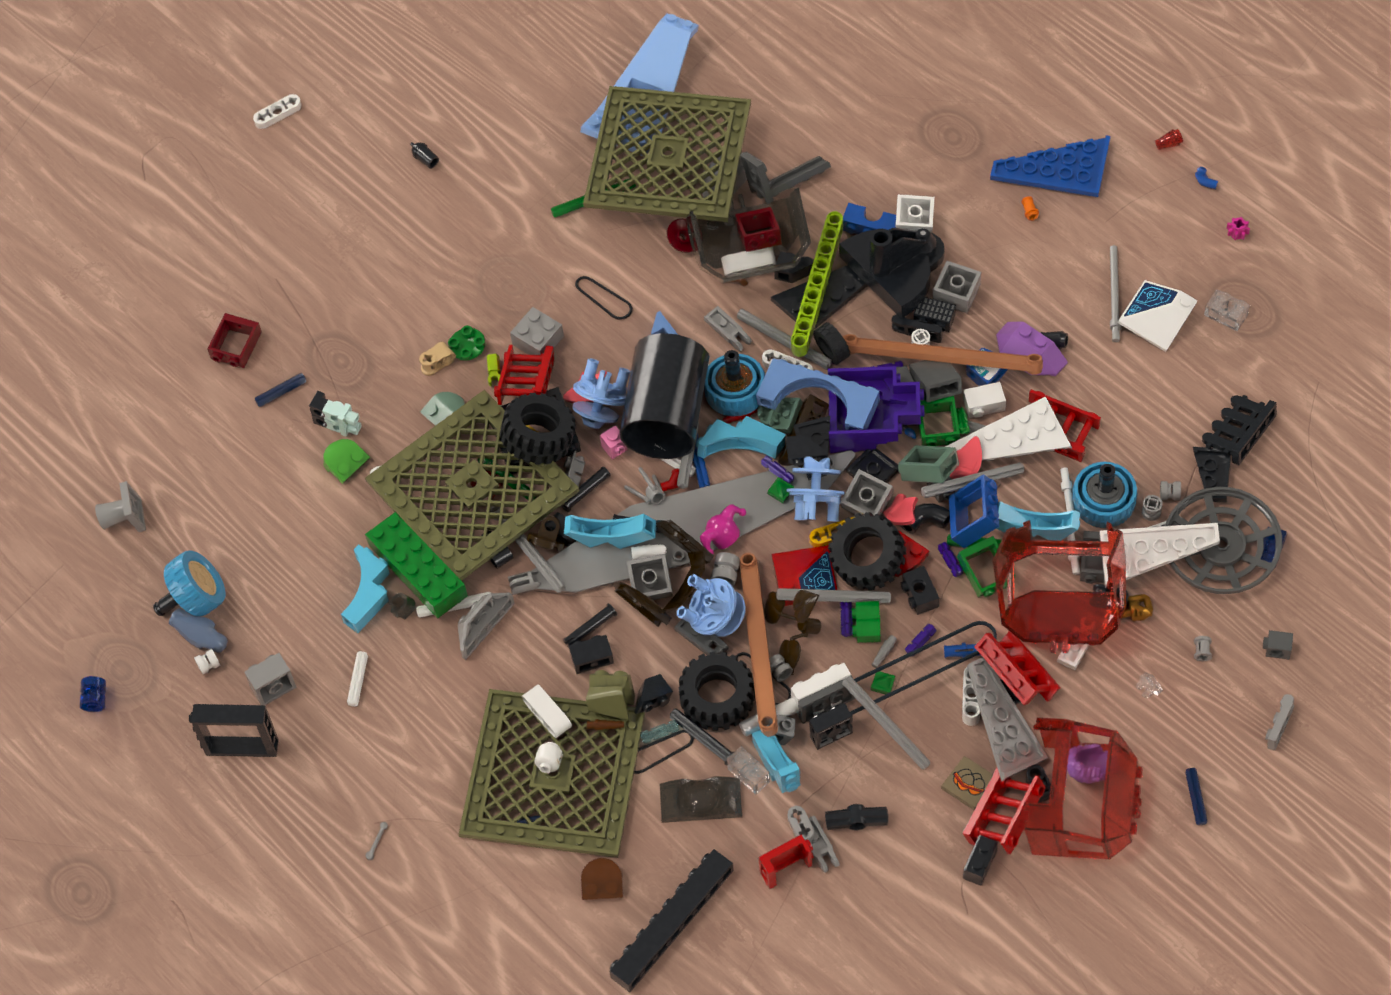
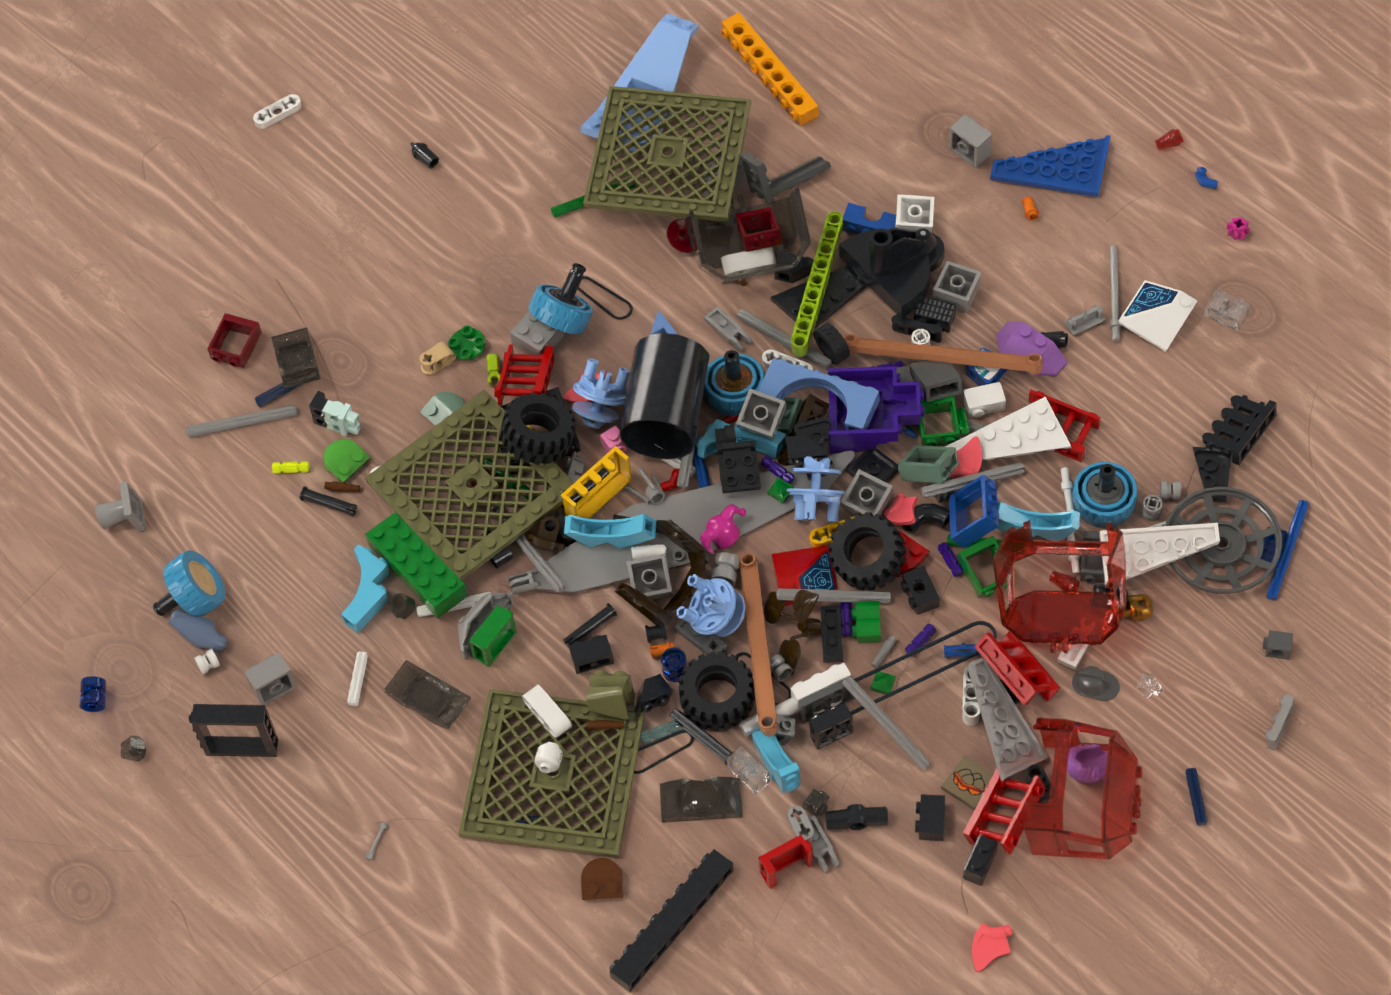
light grey bush [1194,636,1212,661] -> none
none -> clear smoke plate [121,736,146,762]
none -> light grey axle [186,405,297,437]
none -> clear smoke slope [271,327,321,389]
none -> neon yellow axle [272,461,310,473]
none -> black pin [299,486,357,516]
none -> reddish brown animal [324,481,360,492]
none -> clear smoke slope [384,660,471,730]
none -> green window [469,605,517,667]
none -> dark azure wheel [528,263,593,334]
none -> yellow window [561,446,632,519]
none -> black bush [645,623,667,643]
none -> orange pin [650,641,675,658]
none -> clear blue wheel [661,647,687,683]
none -> black plate [715,425,761,494]
none -> light orange brick [721,12,819,126]
none -> light grey brick [736,388,787,440]
none -> clear smoke plate [802,789,830,817]
none -> black plate [821,606,843,663]
none -> black brick [915,794,945,841]
none -> light grey brick [949,114,992,168]
none -> coral arm [972,923,1012,972]
none -> clear red cone [1049,571,1080,595]
none -> light grey hinge [1064,305,1105,336]
none -> dark grey piece [1072,666,1120,701]
none -> blue axle [1266,500,1309,601]

